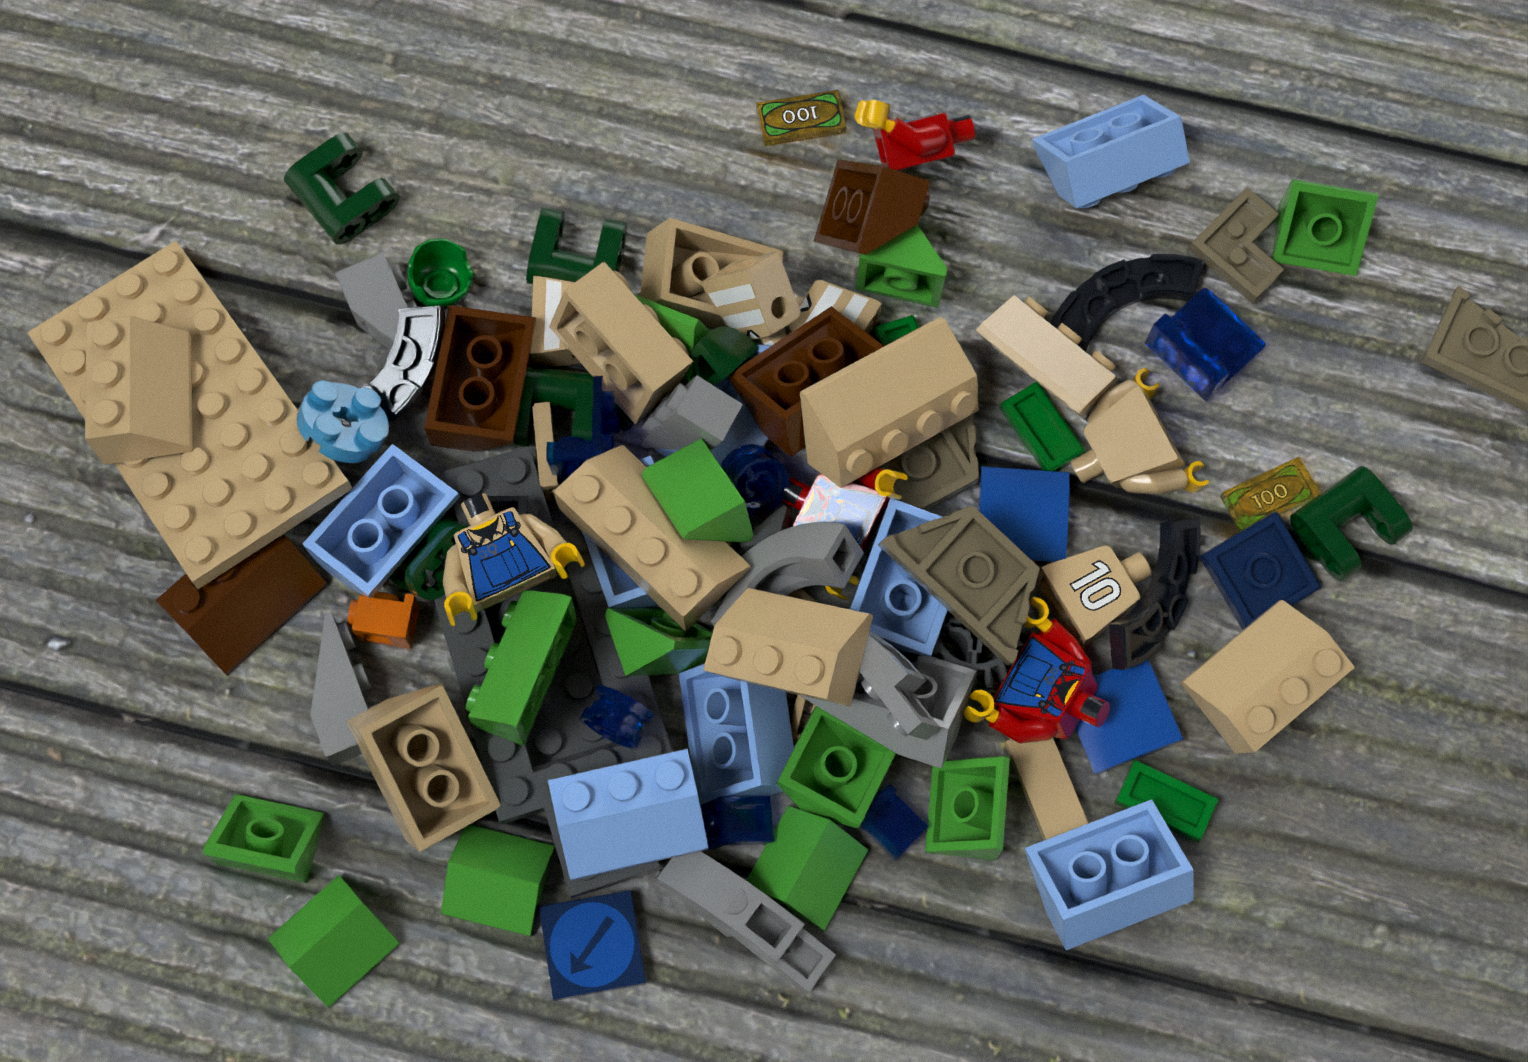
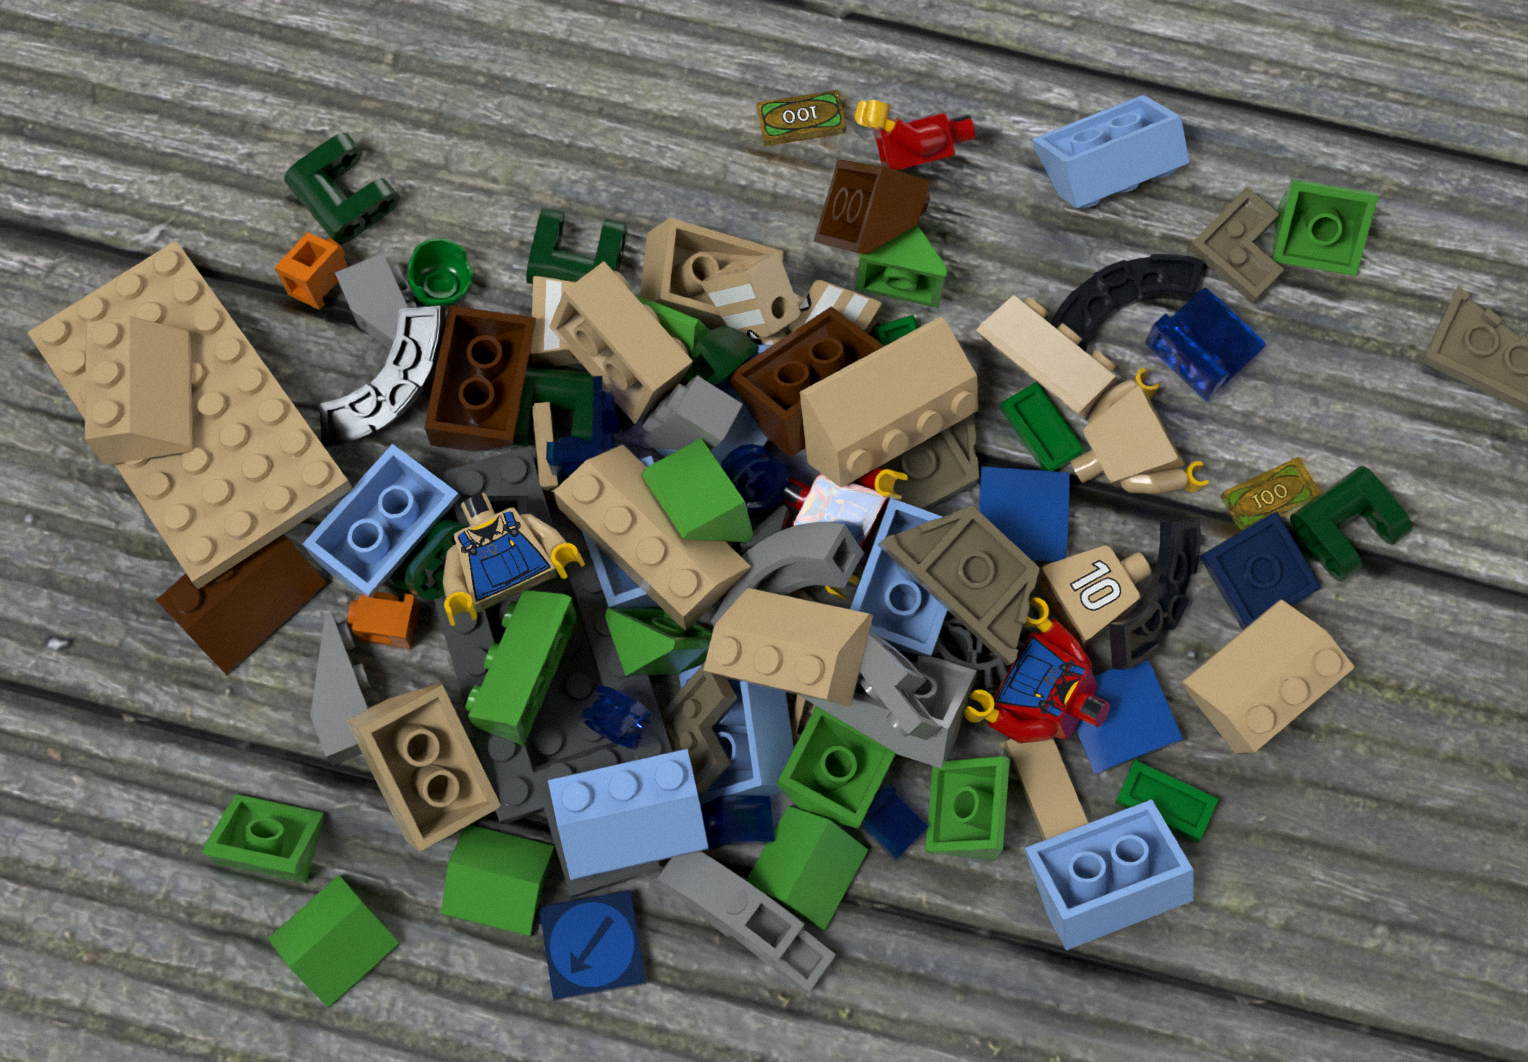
dark azure plate [297,380,389,463] -> none
none -> orange brick [274,232,348,310]
none -> dark tan plate [660,662,737,792]

